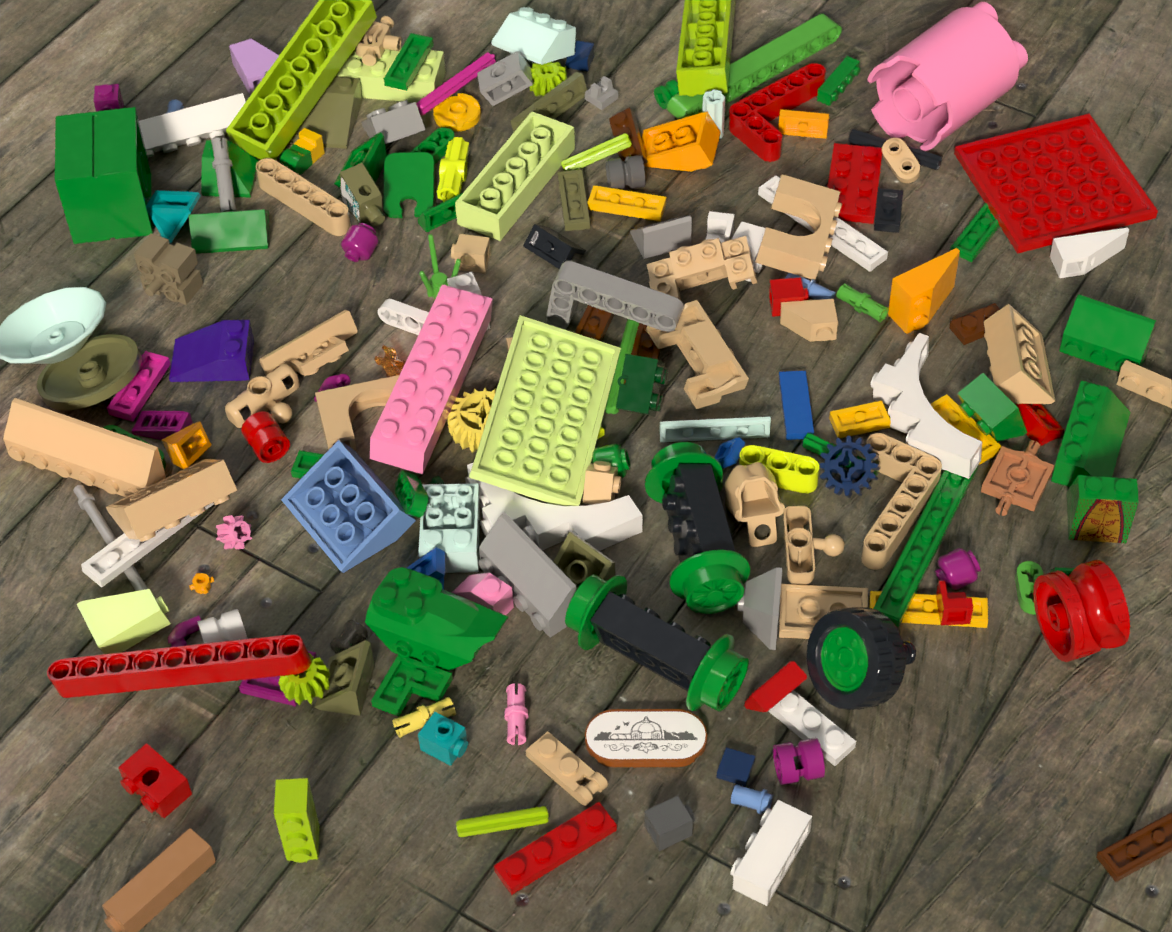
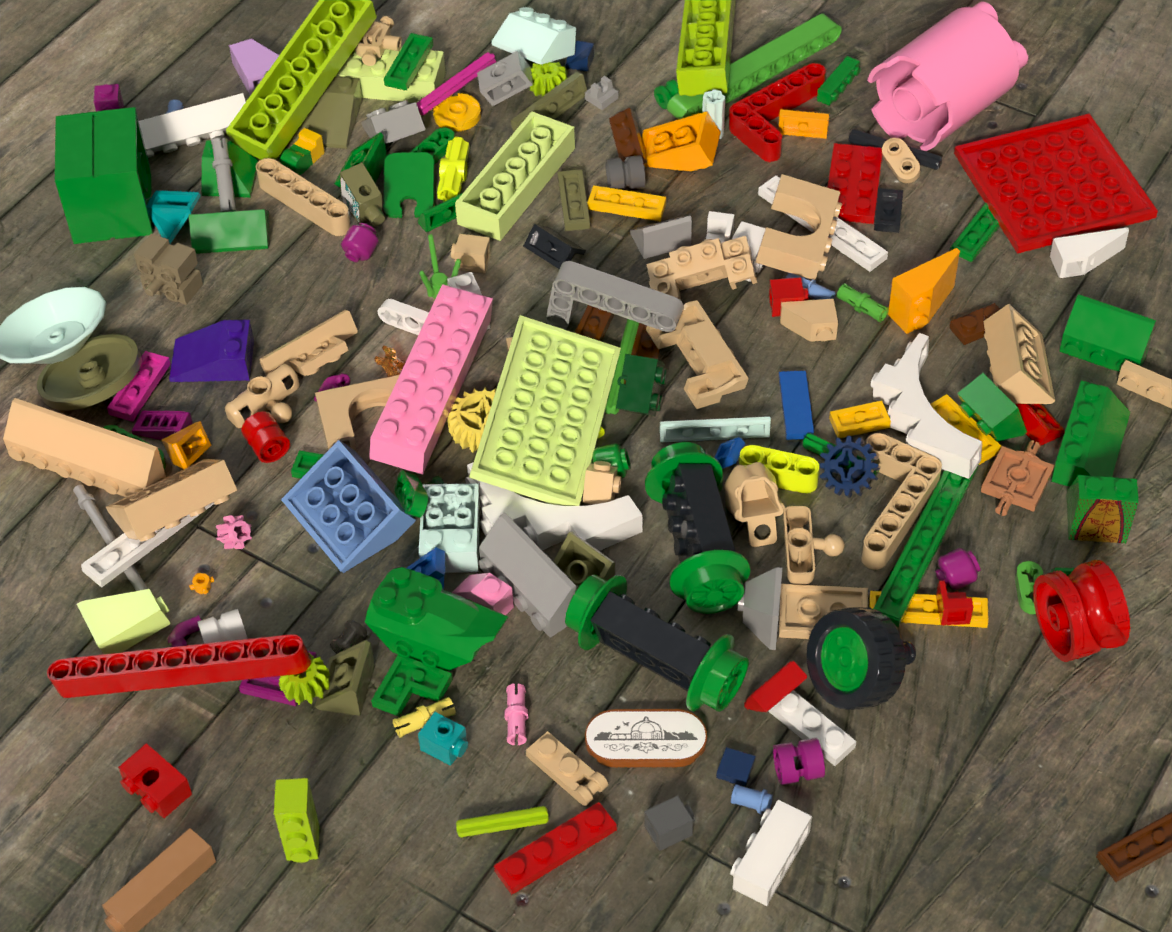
lime axle [561,133,631,171] -> none

